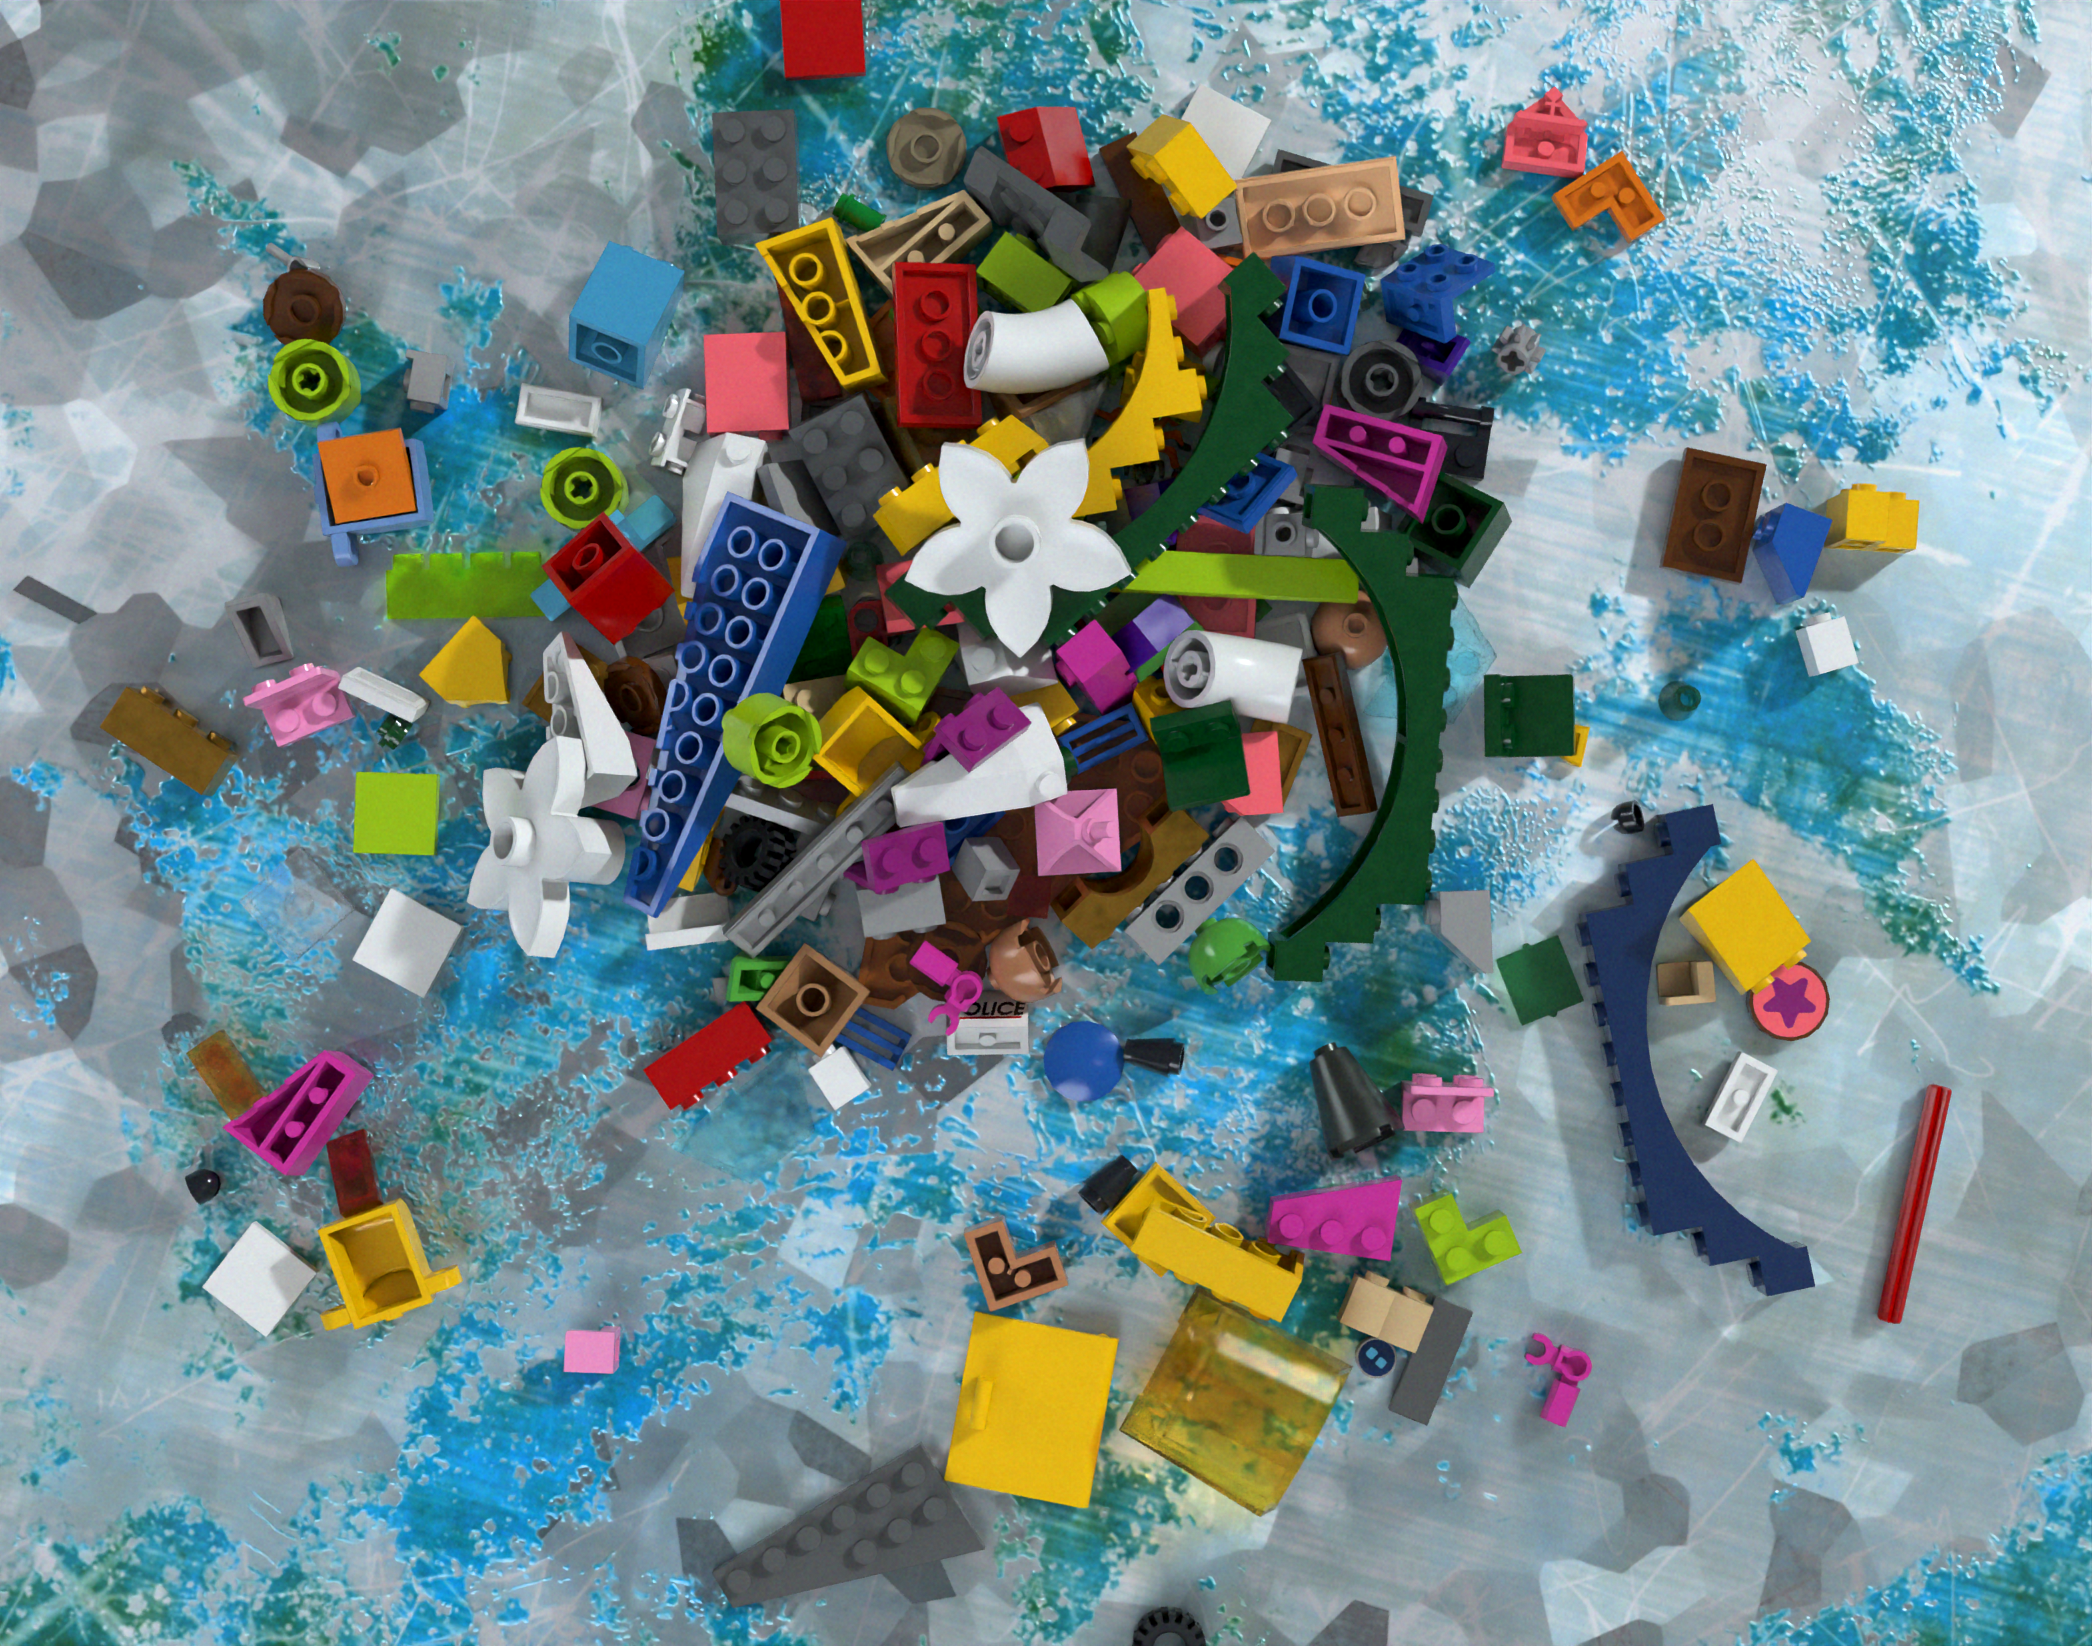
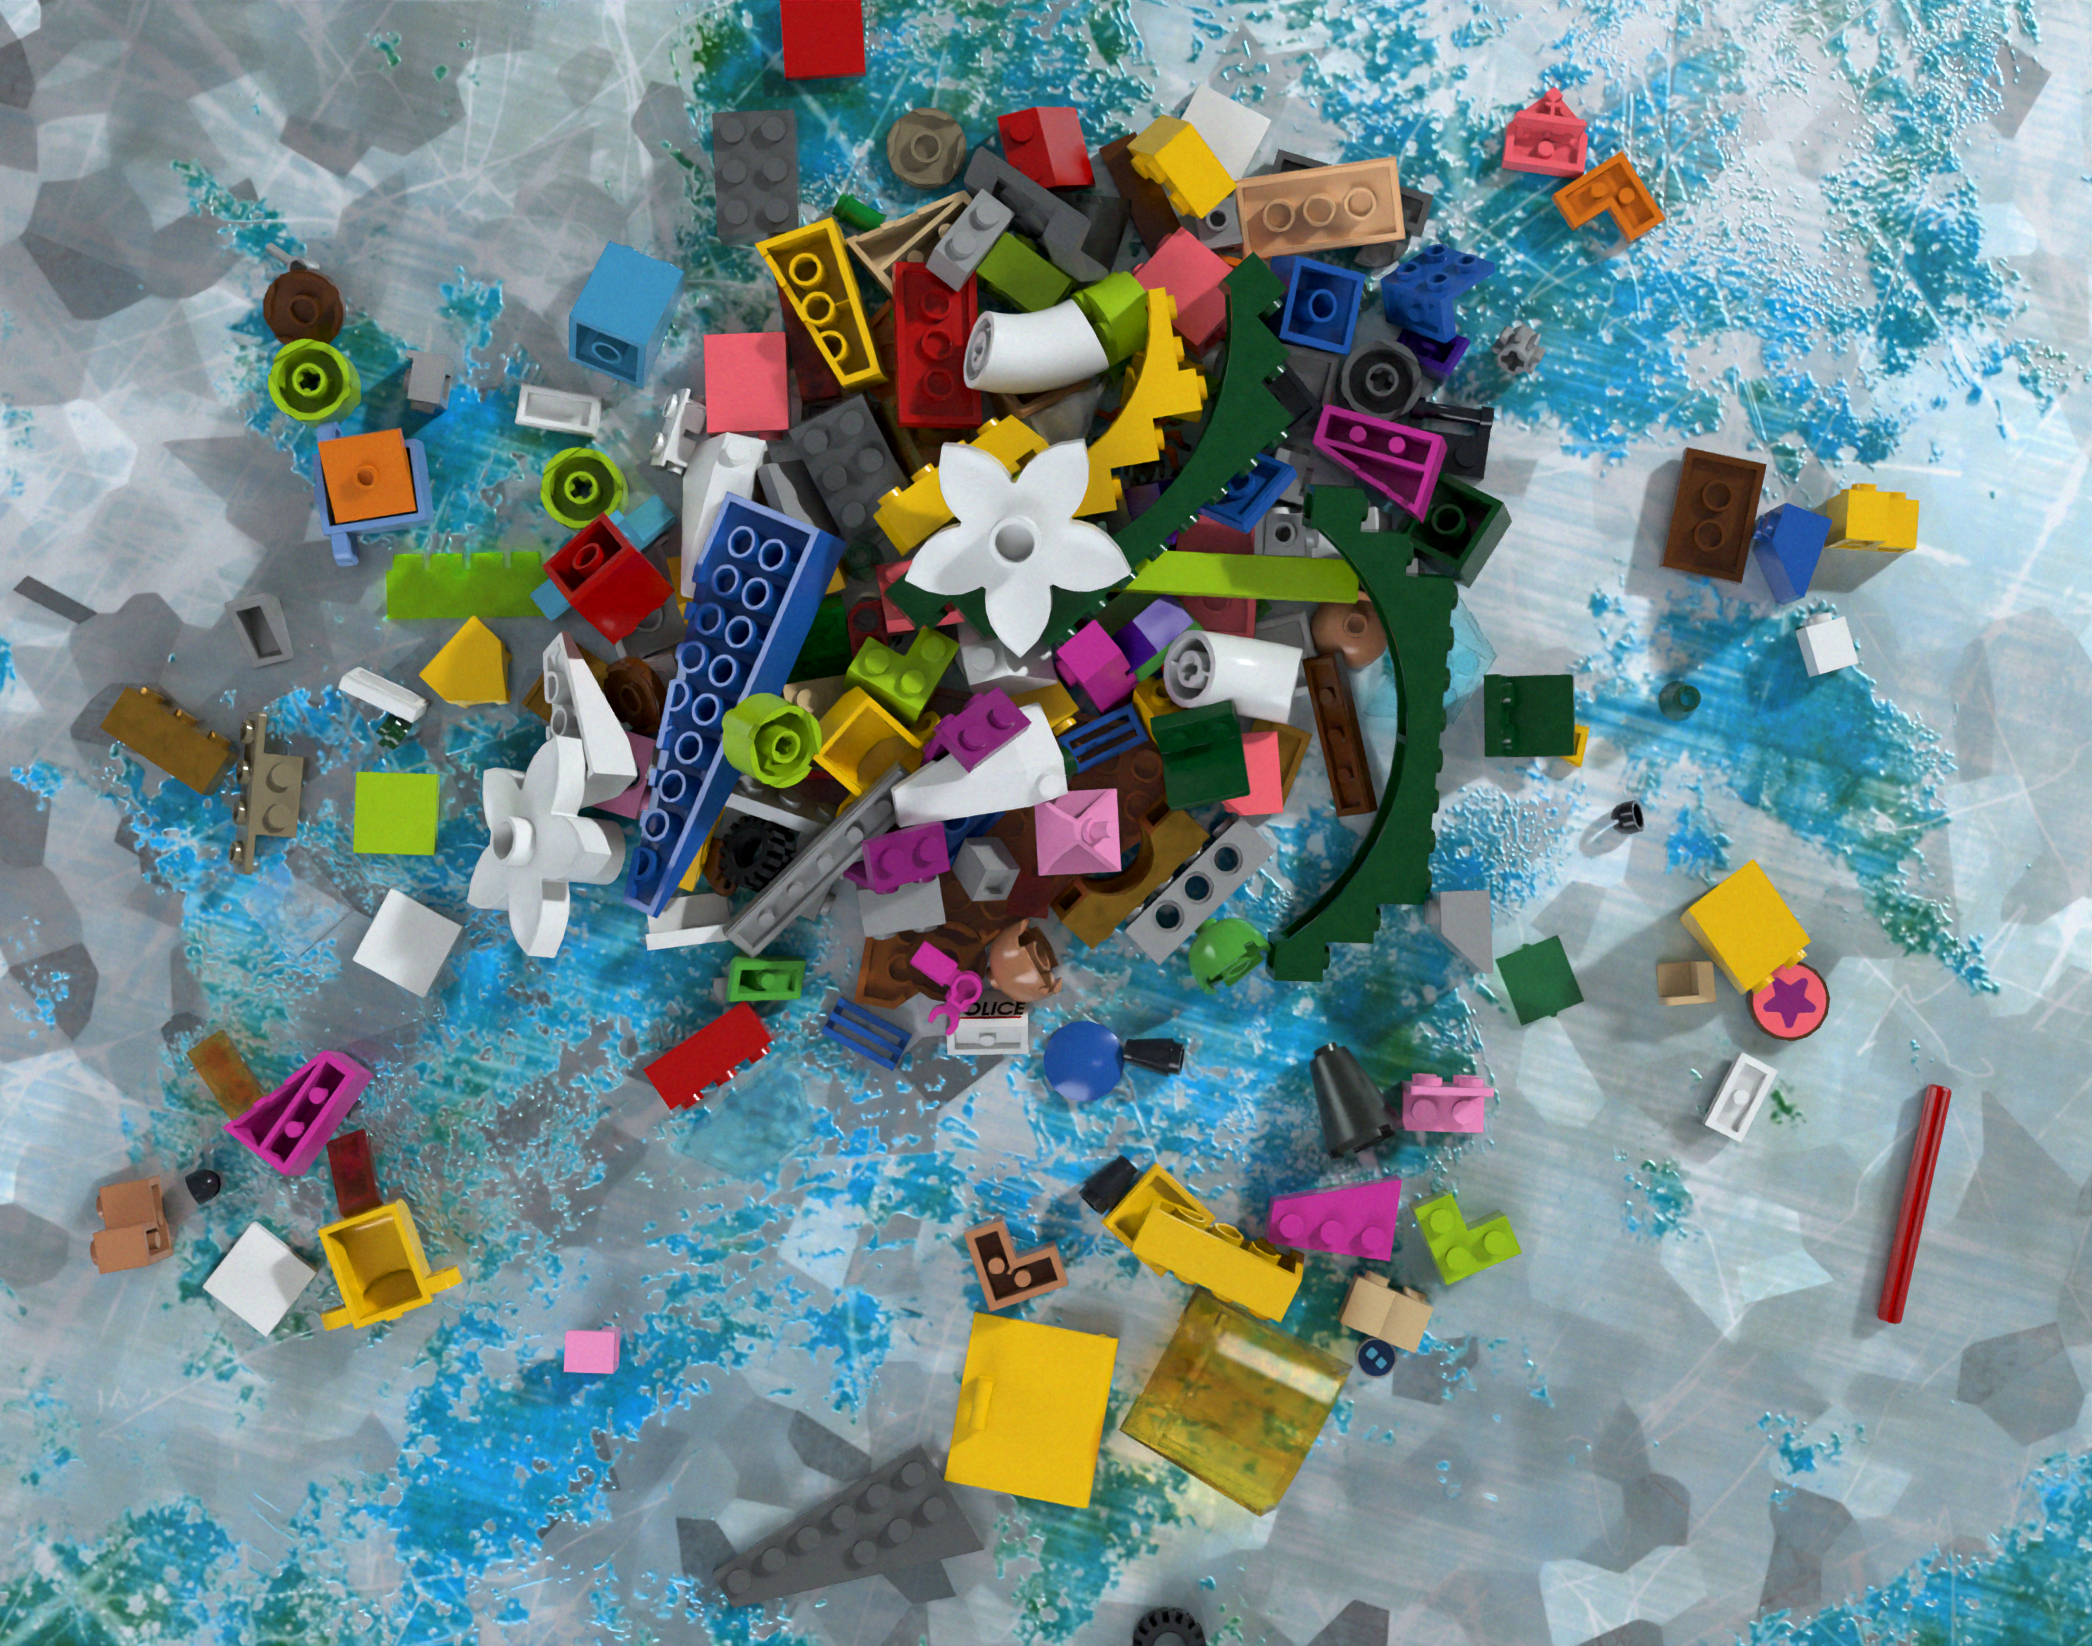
bright pink bracket [242,663,356,748] -> none
medium nougat slope [755,943,871,1058] -> none
white brick [808,1044,871,1110] -> none
dark grey tile [1388,1295,1473,1426] -> none
dark pink bar [1524,1333,1592,1427] -> none
dark blue arch [1575,804,1815,1296] -> none
none -> nougat brick [90,1175,173,1274]
none -> dark tan bracket [229,712,304,875]
none -> light grey brick [925,188,1015,292]

